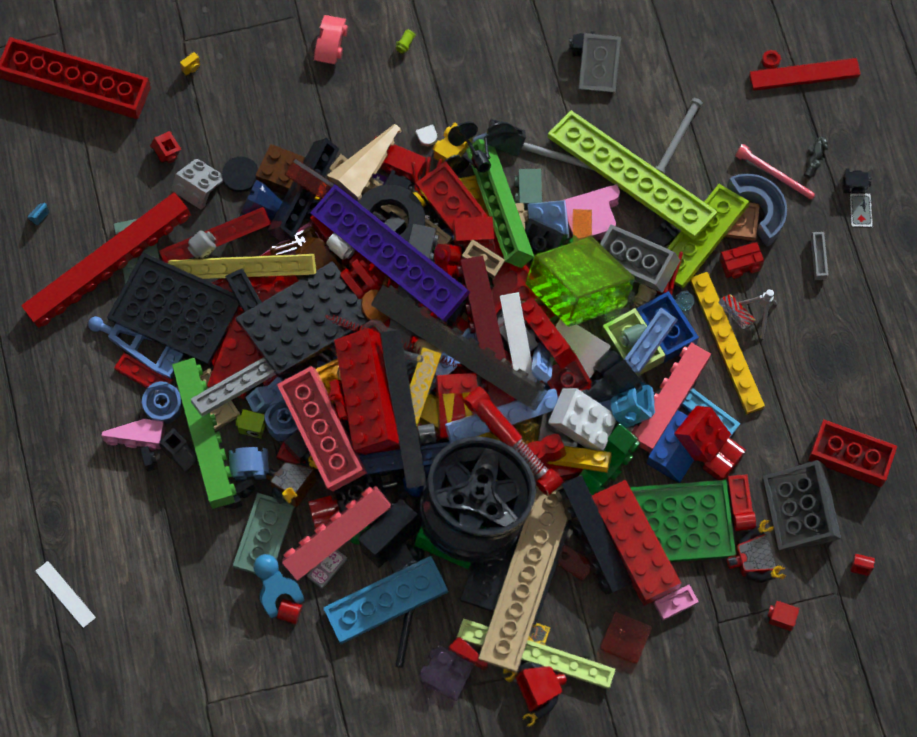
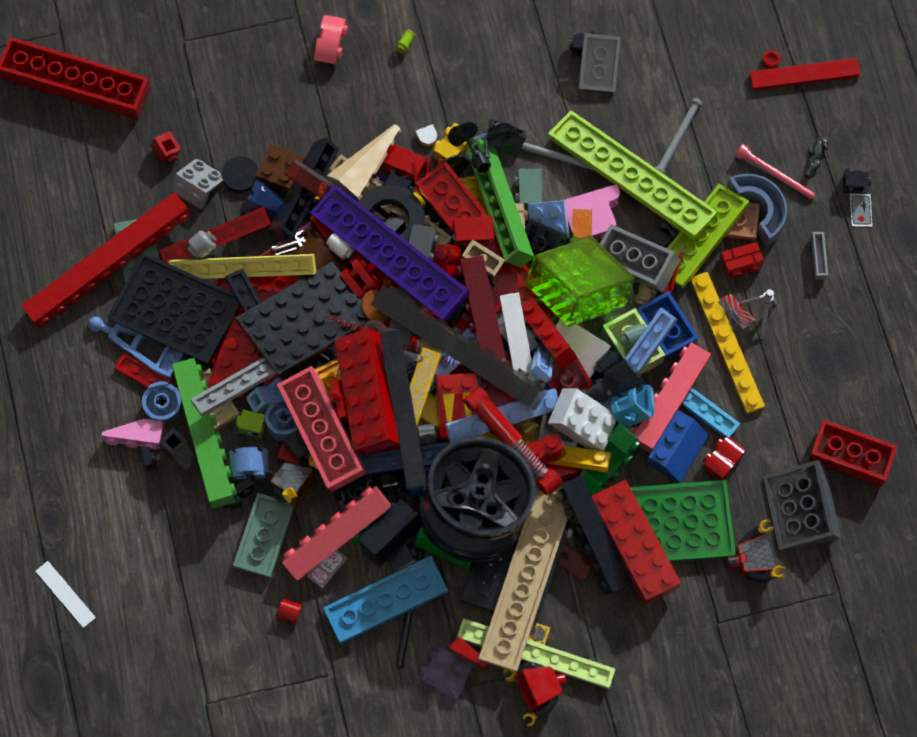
dark azure slope [27,203,49,225] -> none
yellow plate [180,52,200,76] -> none
dark azure piece [253,554,304,618] -> none
red brick [308,496,339,529] -> none
clear red plate [600,612,652,664] -> none
bright pink plate [654,585,699,621] -> none
red brick [674,406,731,462] -> none
clear light blue plate [675,291,694,310] -> none
red plate [727,474,756,531] -> none
red brick [767,601,800,631] -> none
red brick [850,553,875,576] -> none

